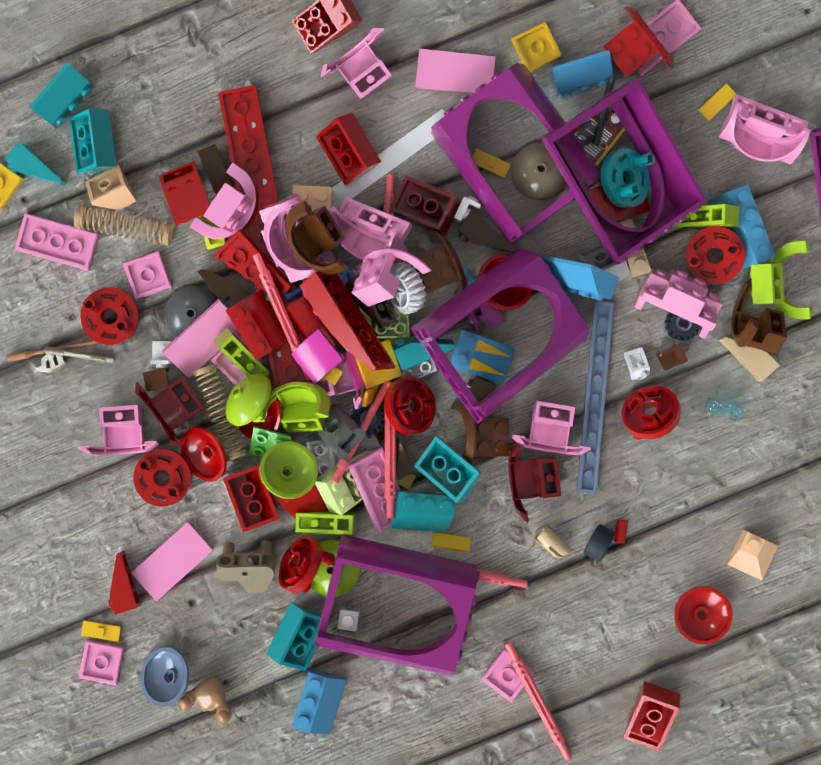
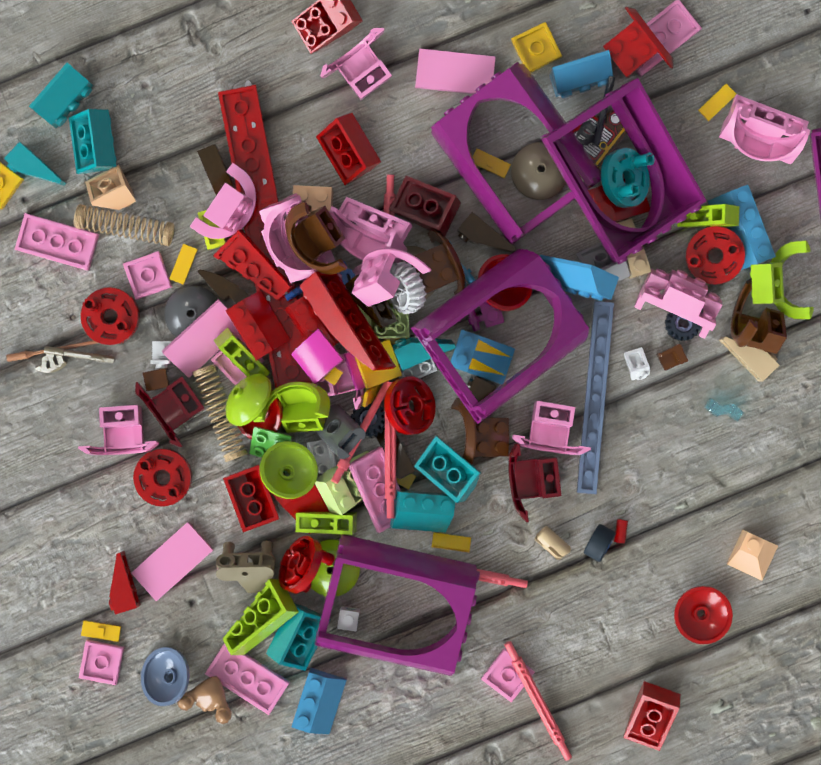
red slope [159,161,211,226] -> none
red dish [181,427,227,482] -> none
coral axle [253,253,310,380] -> none
white sticker [333,109,445,209] -> none
white bracket [454,196,481,223] -> none
red piece [621,386,681,440] -> none
none -> yellow piece [169,244,198,285]
none -> bright pink tile [205,643,290,715]
none -> lime wedge [223,579,299,655]

